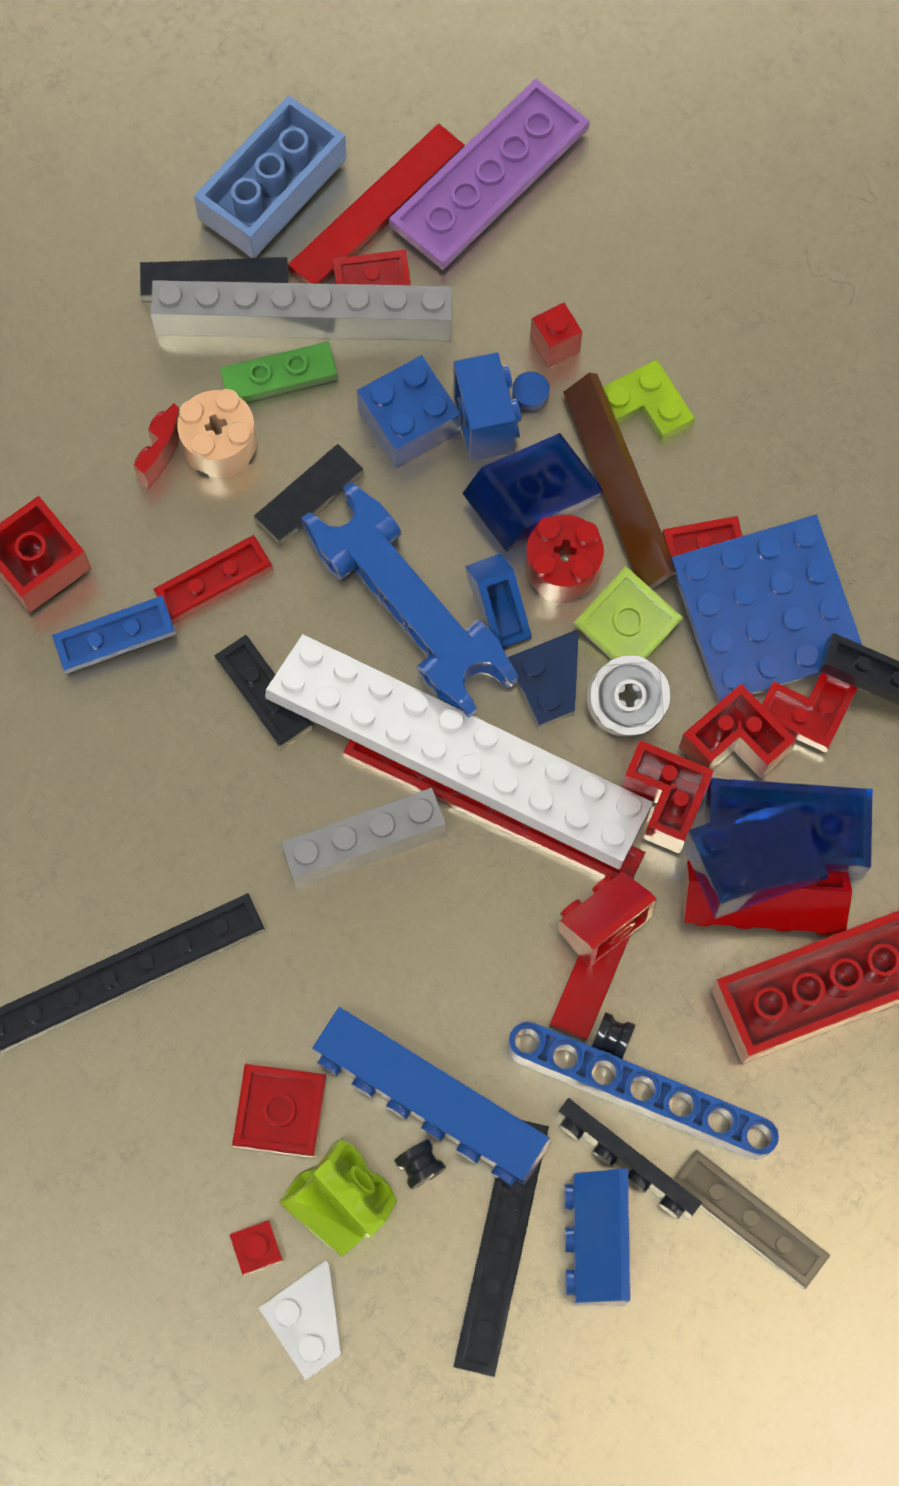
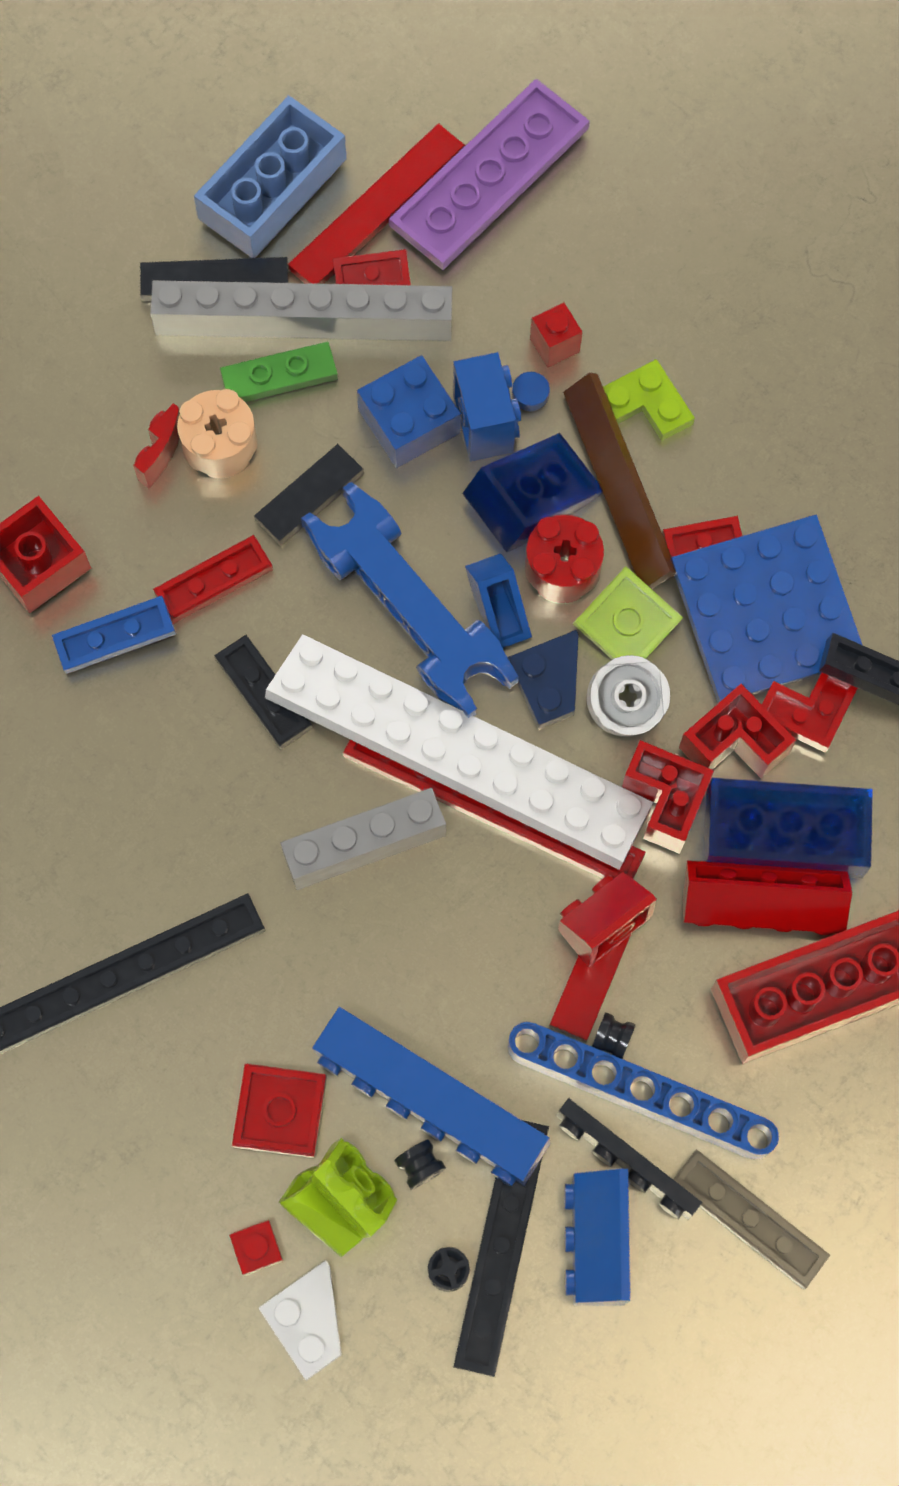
clear blue slope [683,803,829,919] -> none
none -> black wheel [428,1247,470,1292]

